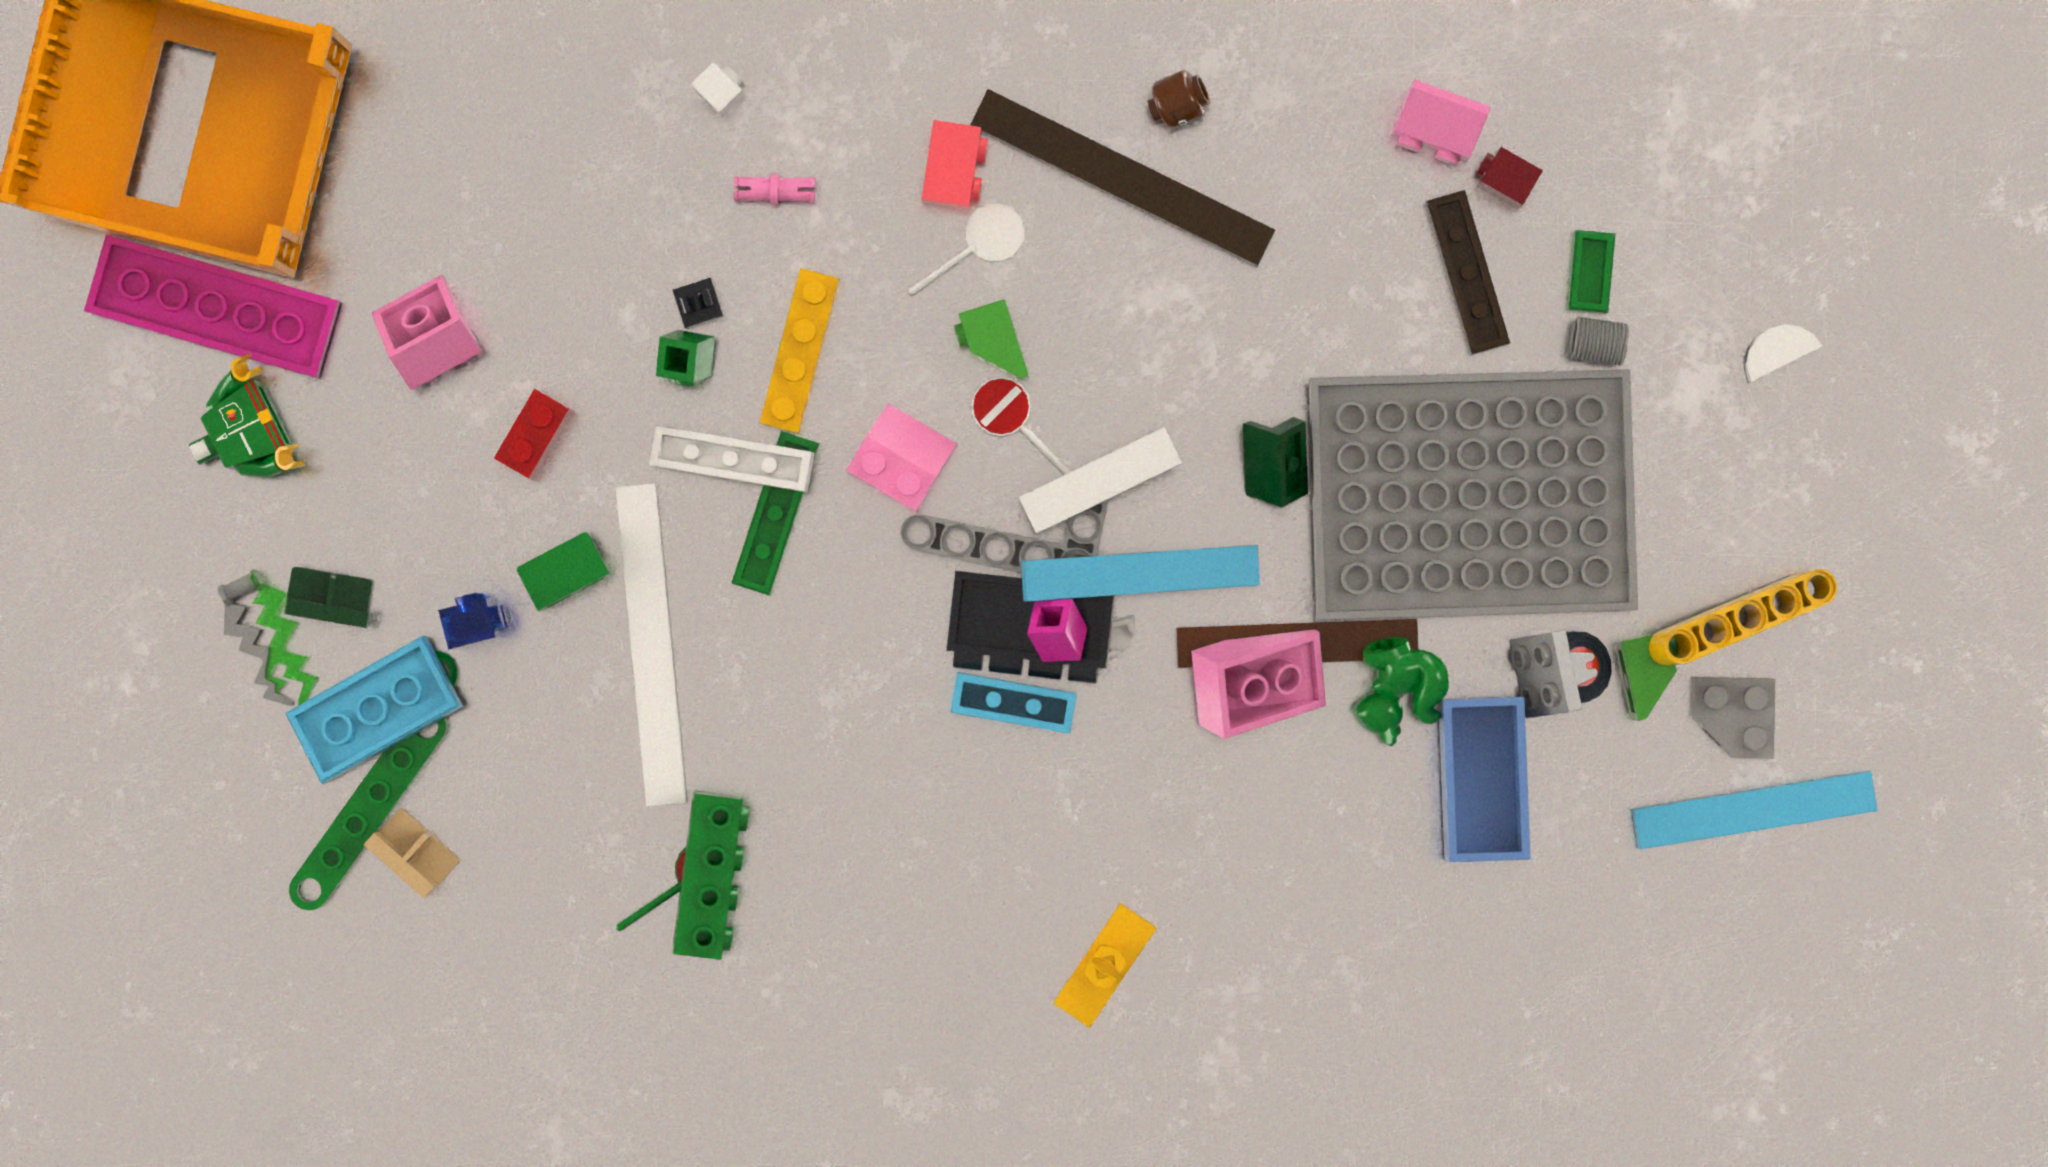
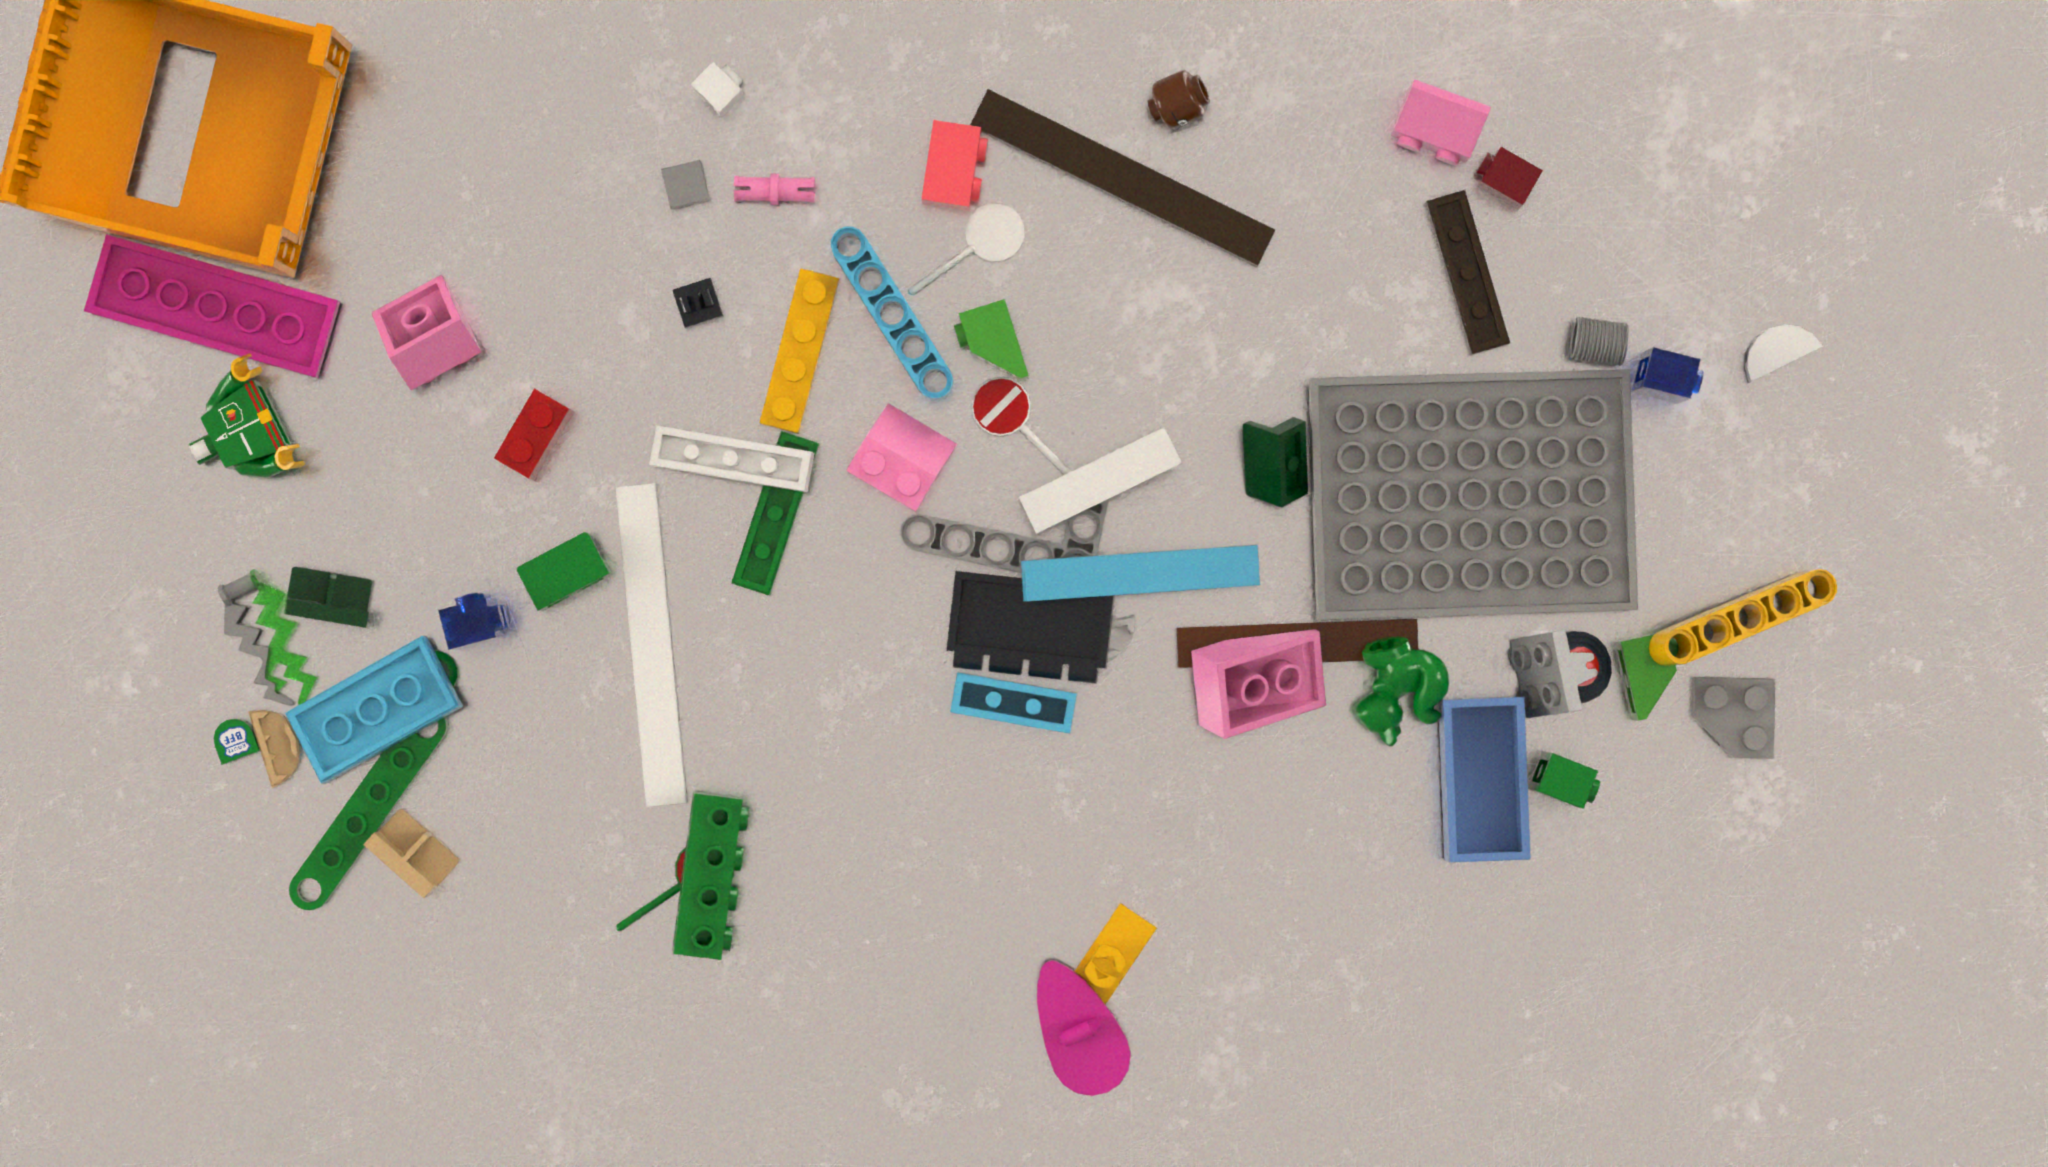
green brick [656,330,715,386] -> none
dark pink brick [1027,599,1087,662] -> none
green tile [1567,230,1616,314] -> none
medium azure tile [1631,771,1878,849] -> none
none -> tile [213,719,260,765]
none -> tan tile [248,710,302,788]
none -> light grey tile [661,160,710,209]
none -> medium azure beam [831,226,953,401]
none -> dark pink shield [1037,960,1131,1096]
none -> green brick [1528,751,1600,809]
none -> clear blue brick [1631,347,1704,404]

